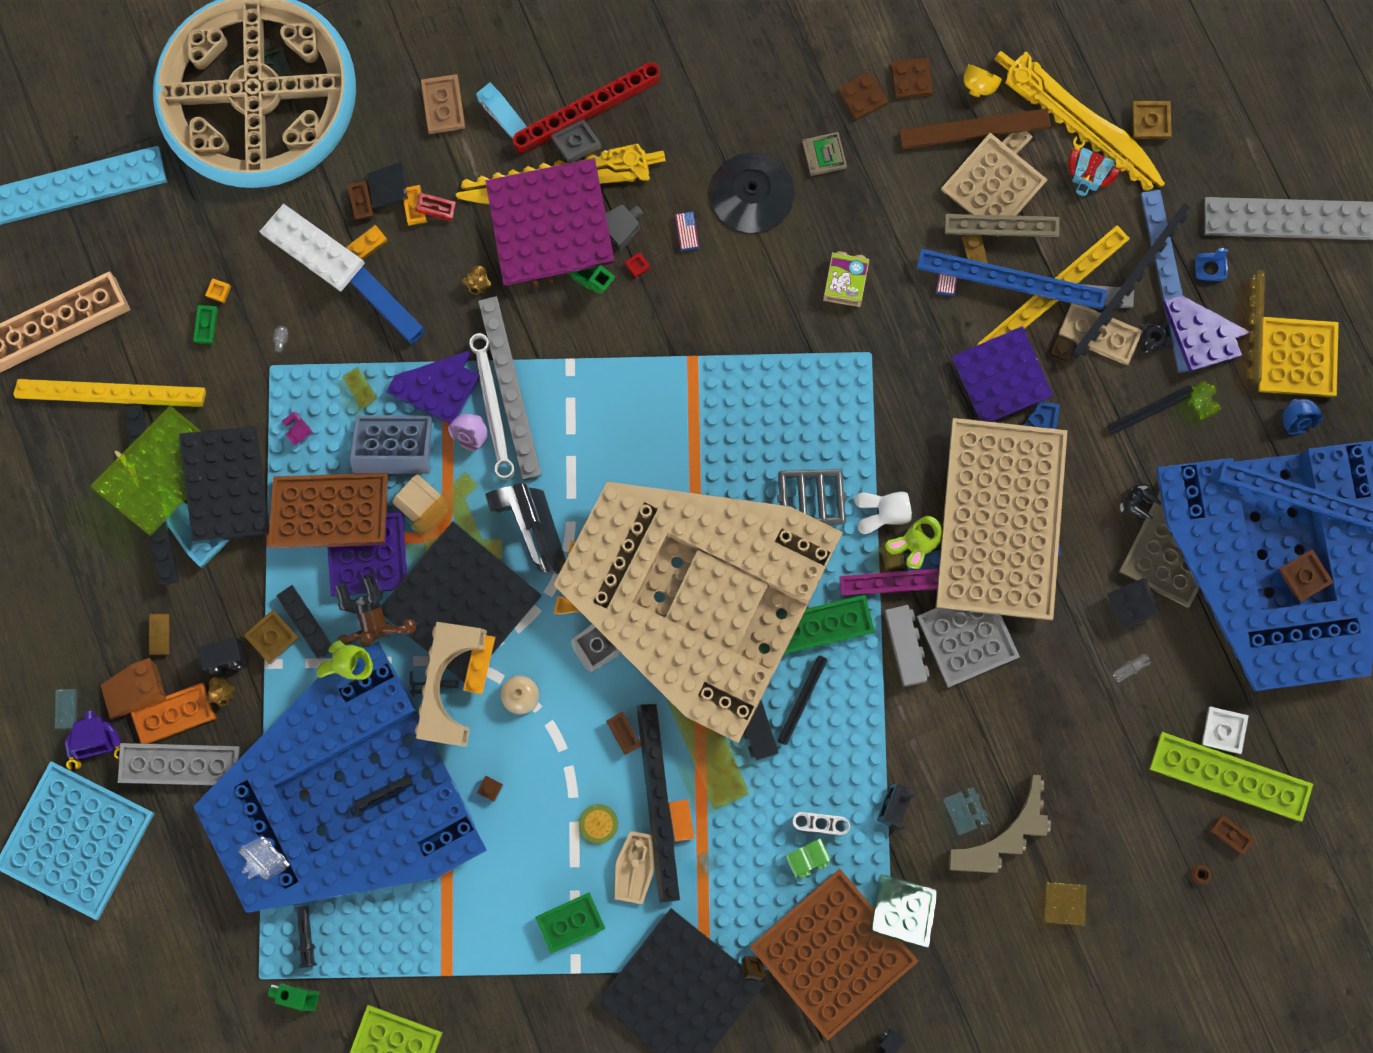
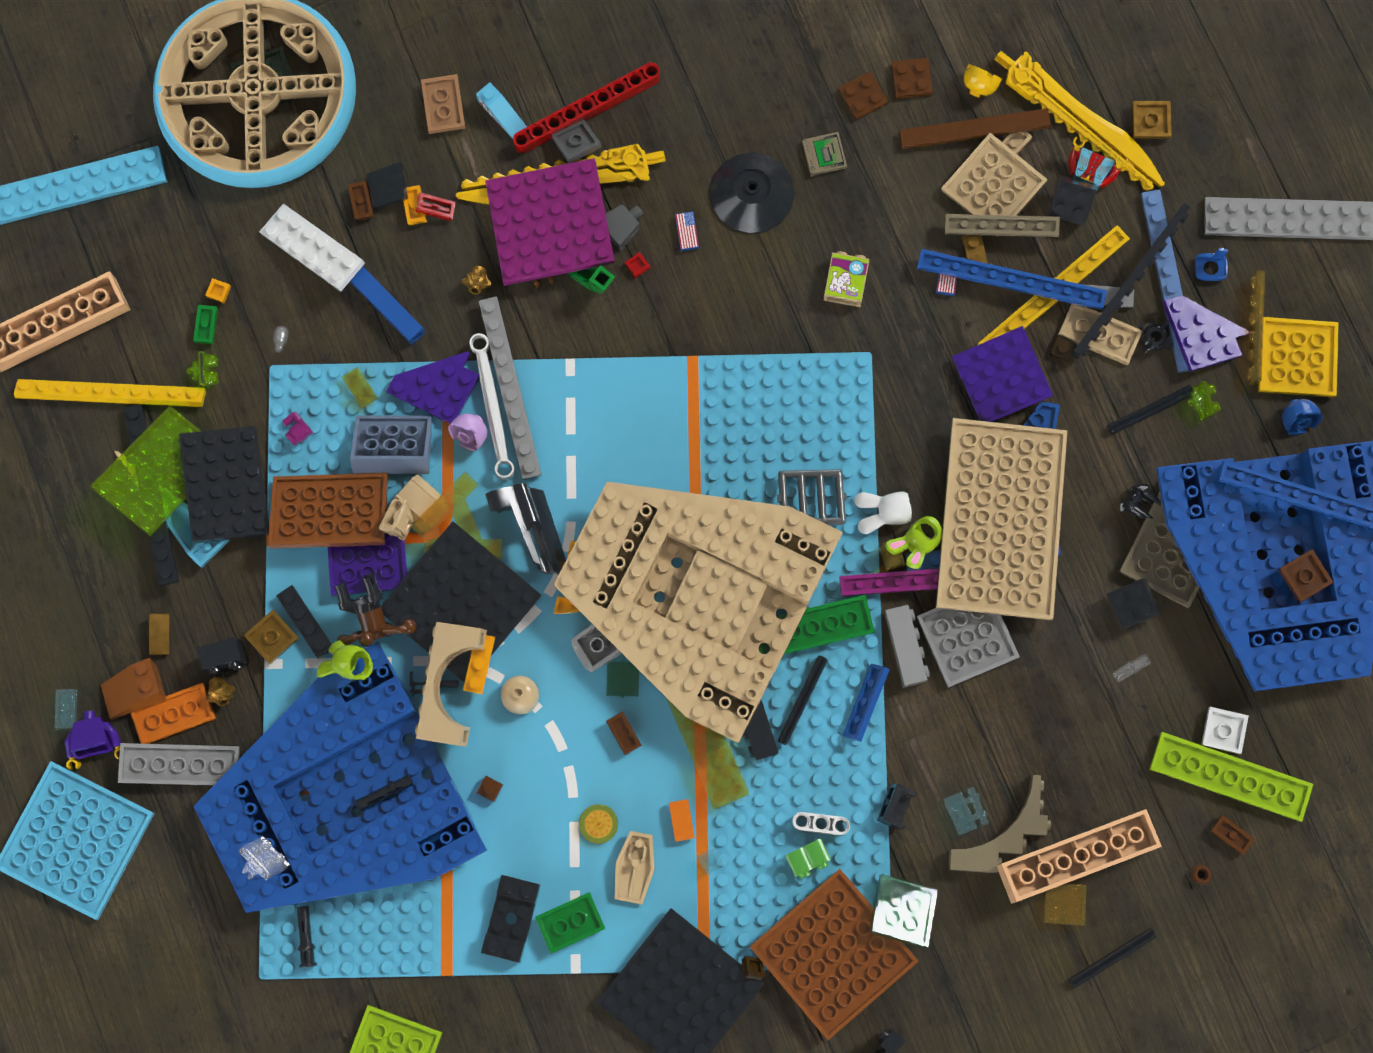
green torso [268,983,320,1011] -> none
light orange plate [346,225,388,260] -> none
black plate [636,704,680,903] -> none
none -> clear neon green hips [187,351,219,389]
none -> tan piece [379,499,414,541]
none -> black piece [481,875,541,963]
none -> clear green piece [606,660,639,698]
none -> blue plate [843,663,890,742]
none -> light nougat brick [996,809,1162,904]
none -> black brick [1048,175,1096,226]
none -> black axle [1069,928,1157,988]

